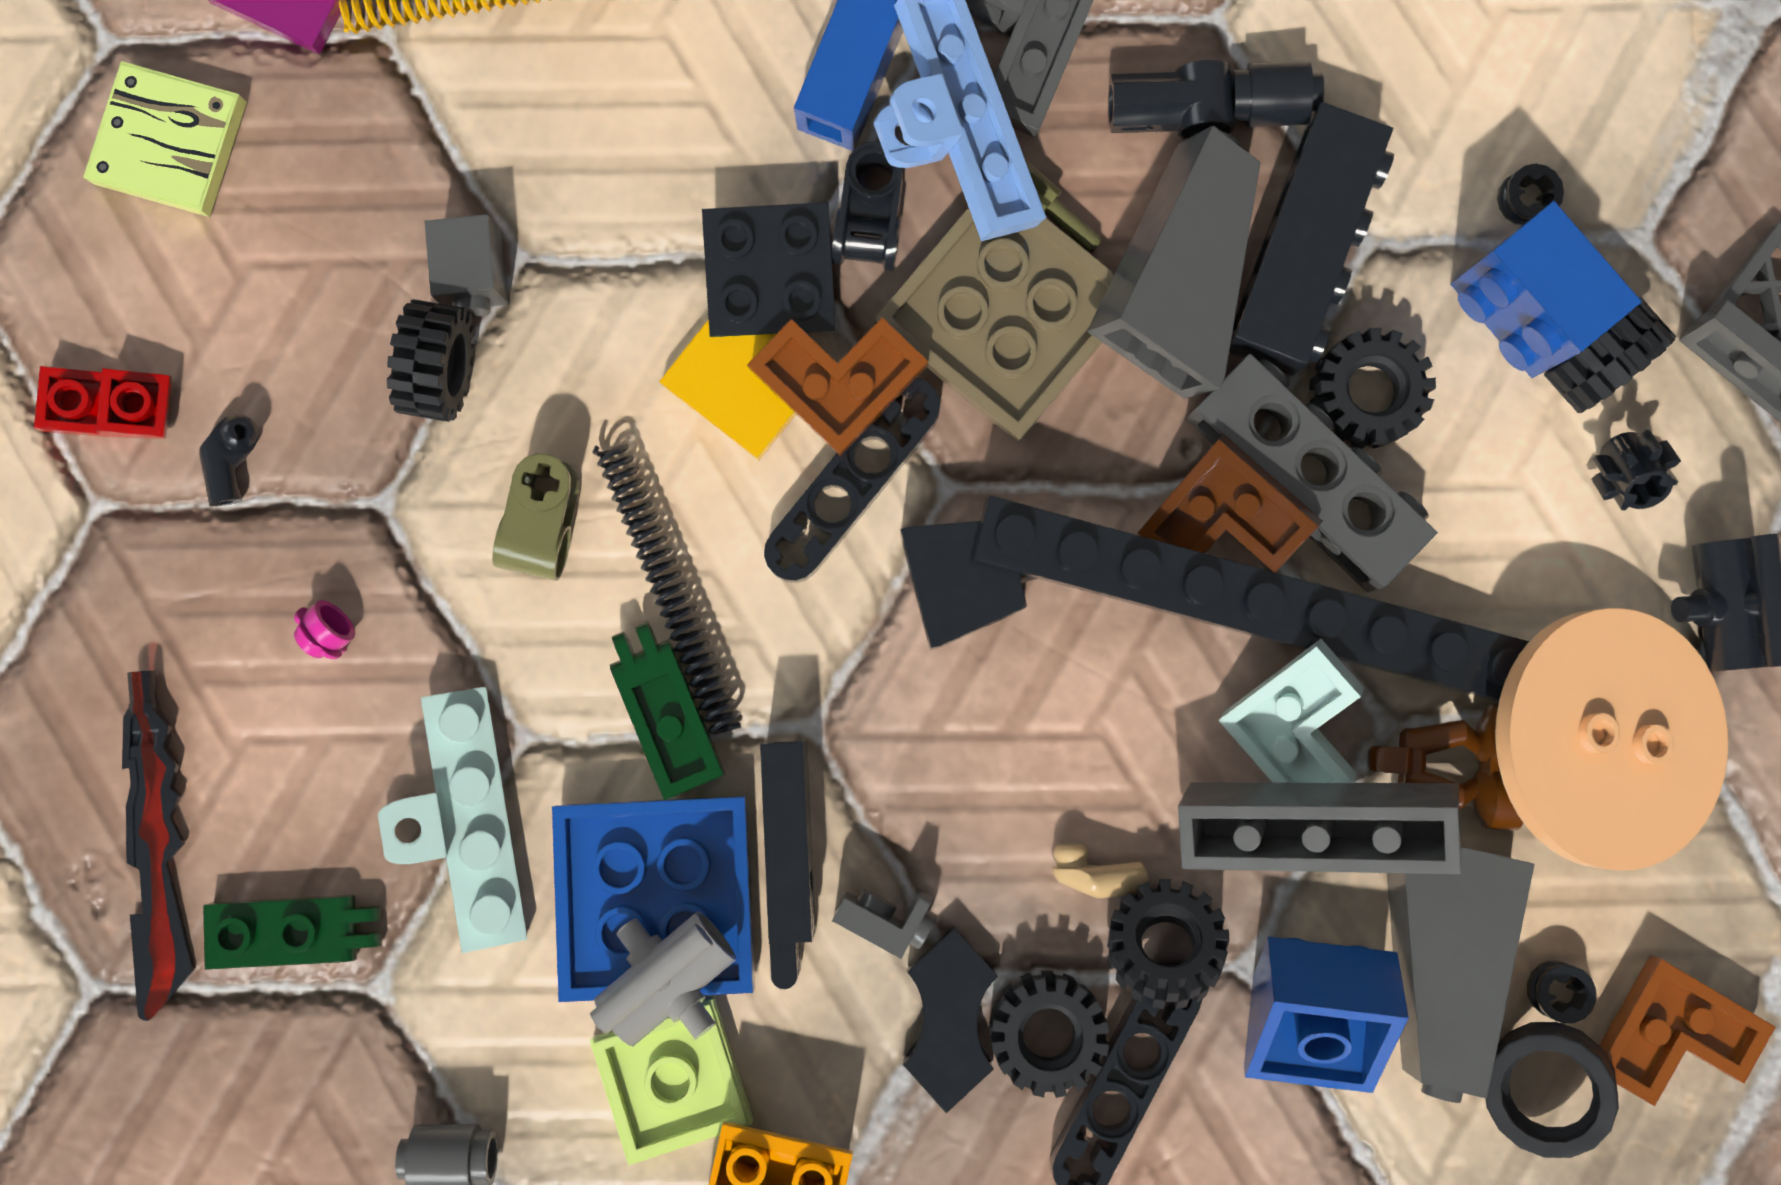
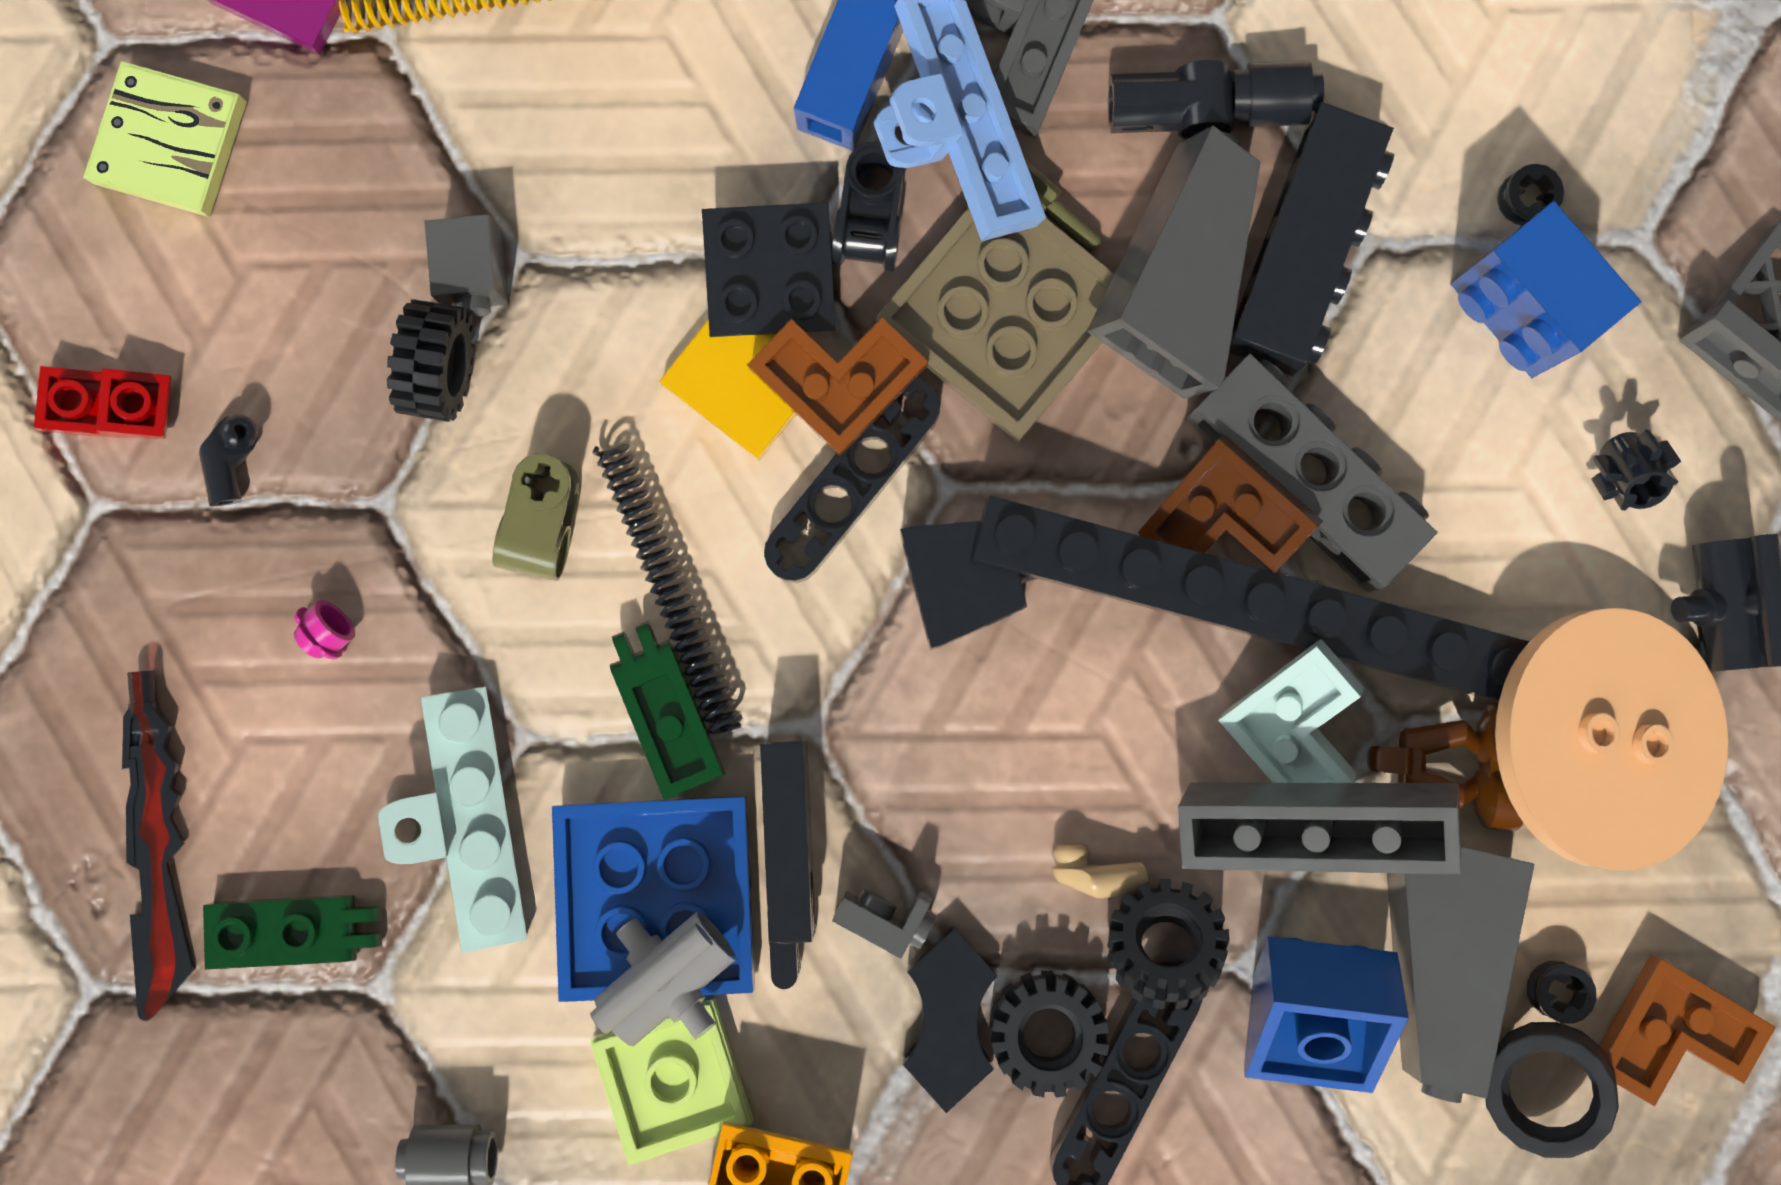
black tyre [1309,328,1436,449] -> none
black tyre [1544,297,1676,413] -> none

